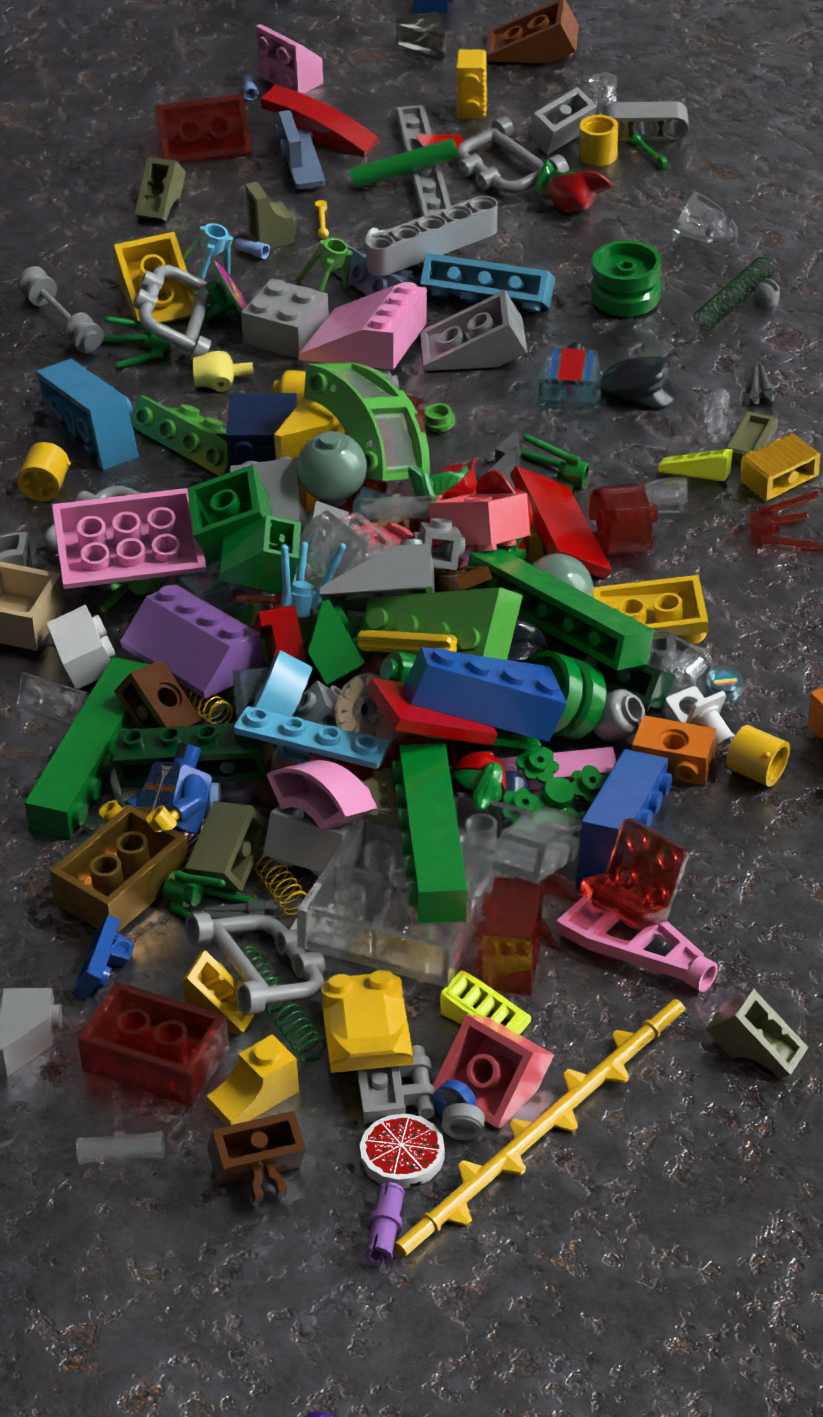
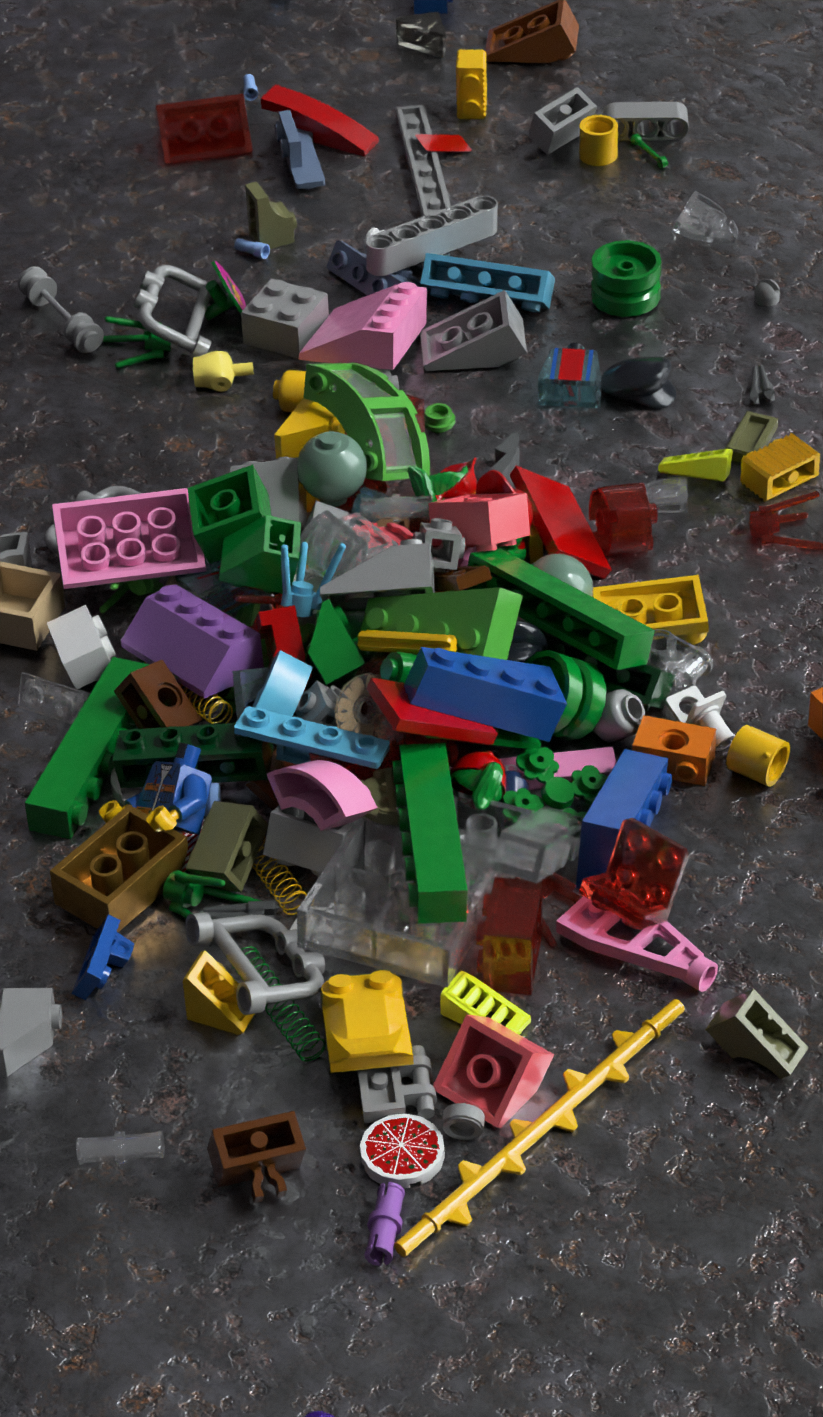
yellow piece [17,442,71,502] -> none
dark azure wedge [36,359,139,470] -> none
clear red brick [77,981,229,1107] -> none
yellow slope [113,232,196,329] -> none
bright green bracket [131,396,229,476] -> none
olive arch [135,156,186,222] -> none
medium azure plant [183,223,233,296] -> none
yellow arch [206,1034,299,1126] -> none
dark blue brick [226,393,298,473] -> none
bright pink slope [256,24,323,94] -> none
bright green plant [296,237,353,292] -> none
yellow hinge [315,200,329,239] -> none
green piece [349,138,459,189] -> none
blue tile [433,1079,476,1117] -> none
light grey bar [456,116,569,193] -> none
green plant [521,434,590,492] -> none
red hair [535,160,613,213] -> none
clear wheel [588,72,617,108] -> none
green piece [693,257,774,331] -> none
clear axle [705,389,731,443] -> none
clear light blue tile [706,667,743,701] -> none

